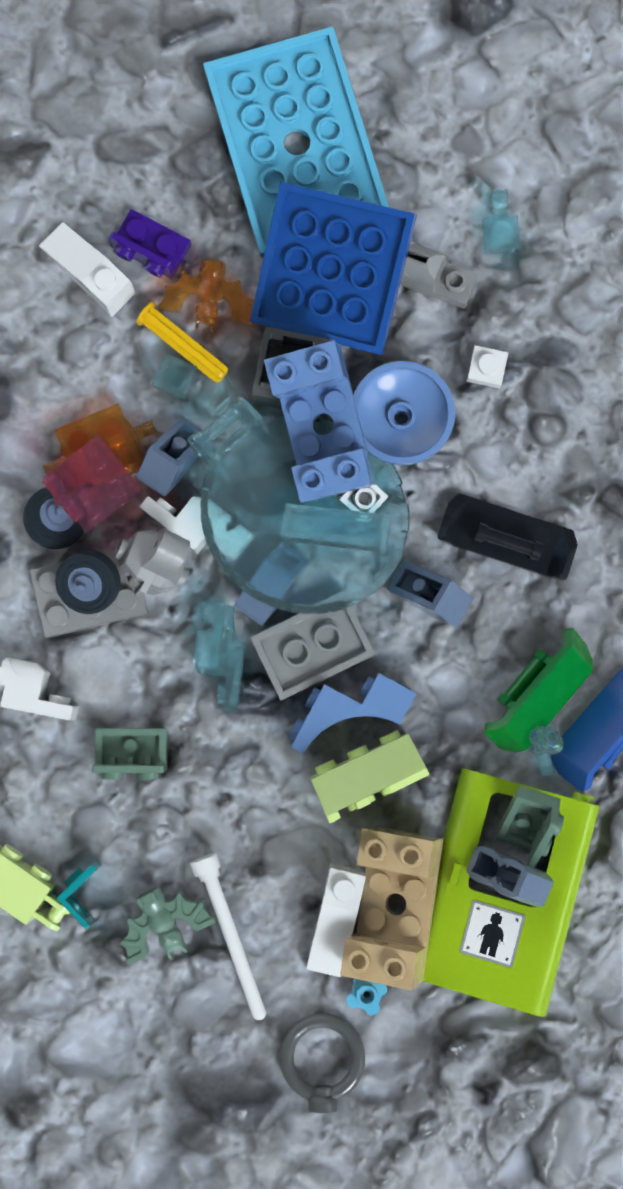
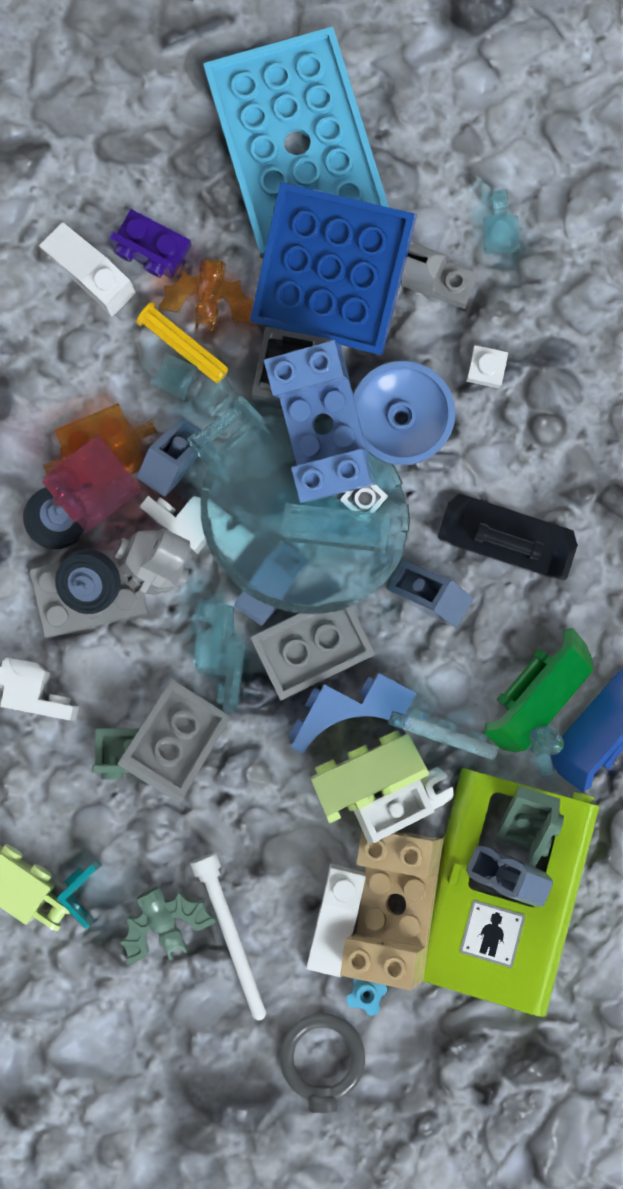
none -> light grey plate [117,679,231,803]
none -> white plate [354,767,453,844]
none -> clear light blue plate [388,708,498,760]

